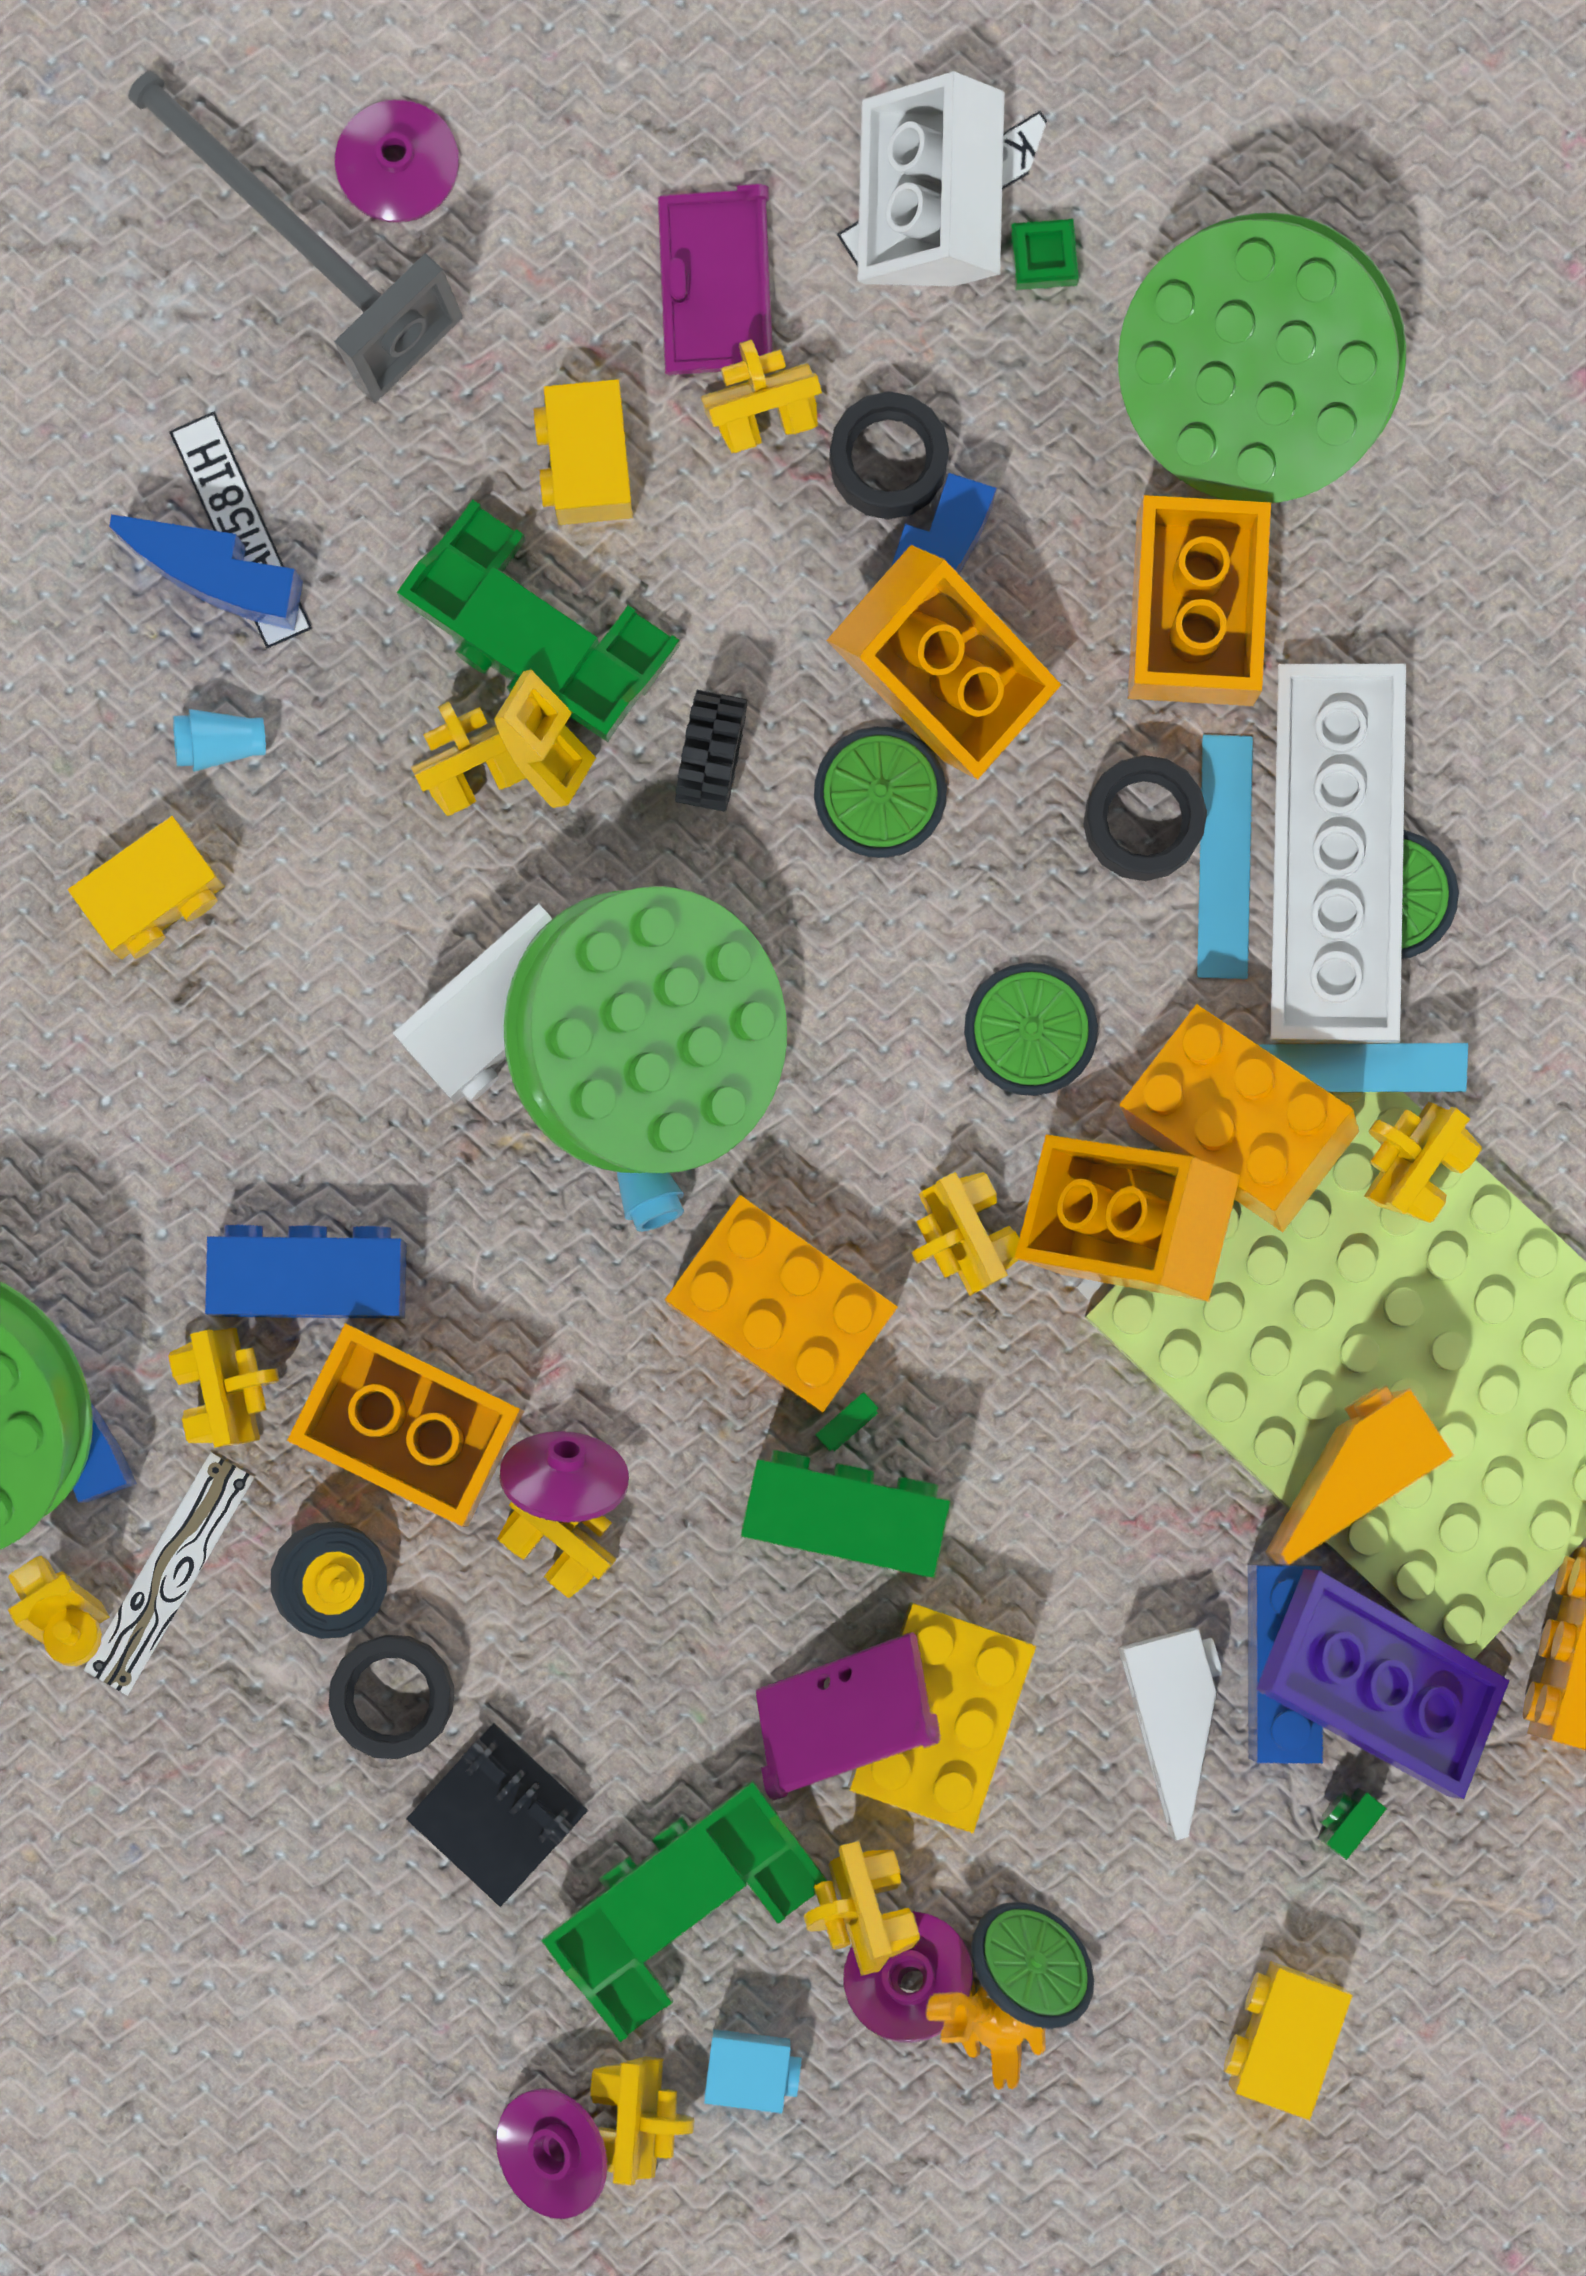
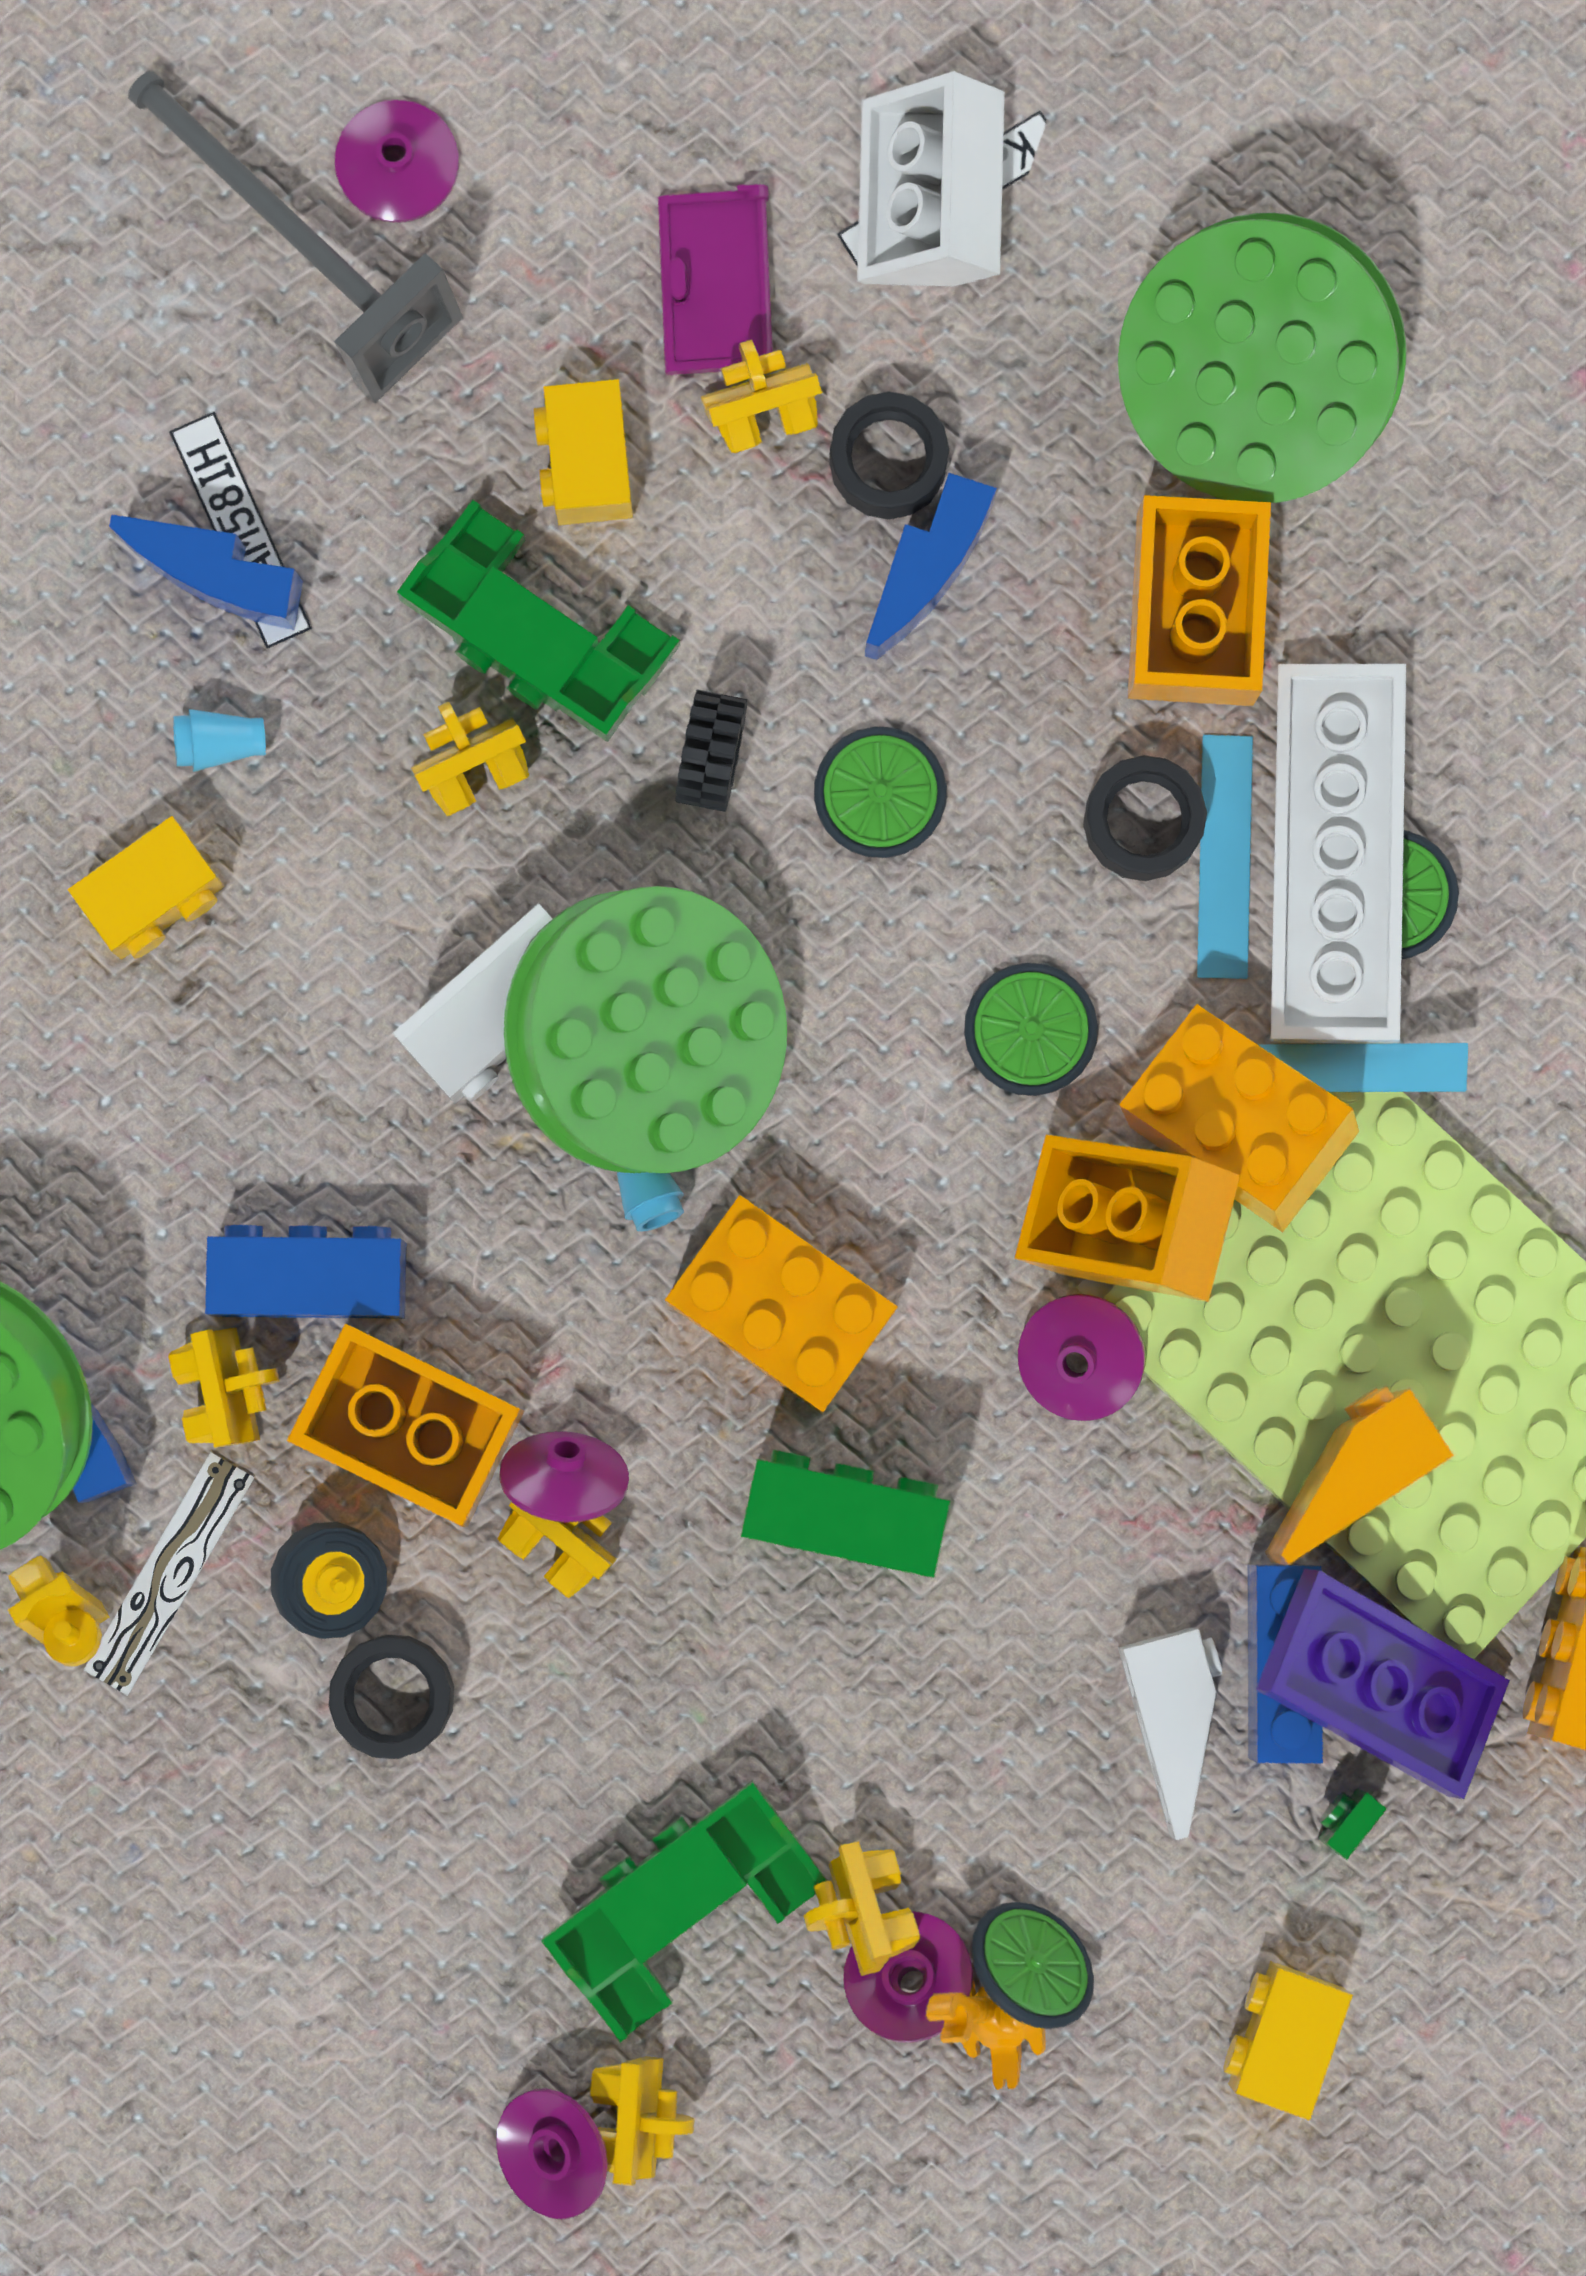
black hinge [406,1723,589,1907] -> none
yellow slope [494,670,596,808] -> none
medium azure brick [704,2029,802,2113] -> none
magenta door [756,1632,940,1801] -> none
green tile [815,1392,879,1452] -> none
light orange brick [826,545,1062,780] -> none
yellow brick [848,1602,1036,1833] -> none
yellow hips [911,1172,1019,1296] -> none
green tile [1010,219,1079,290] -> none
yellow hips [1364,1102,1482,1223] -> none
none -> magenta dish [1018,1294,1145,1421]

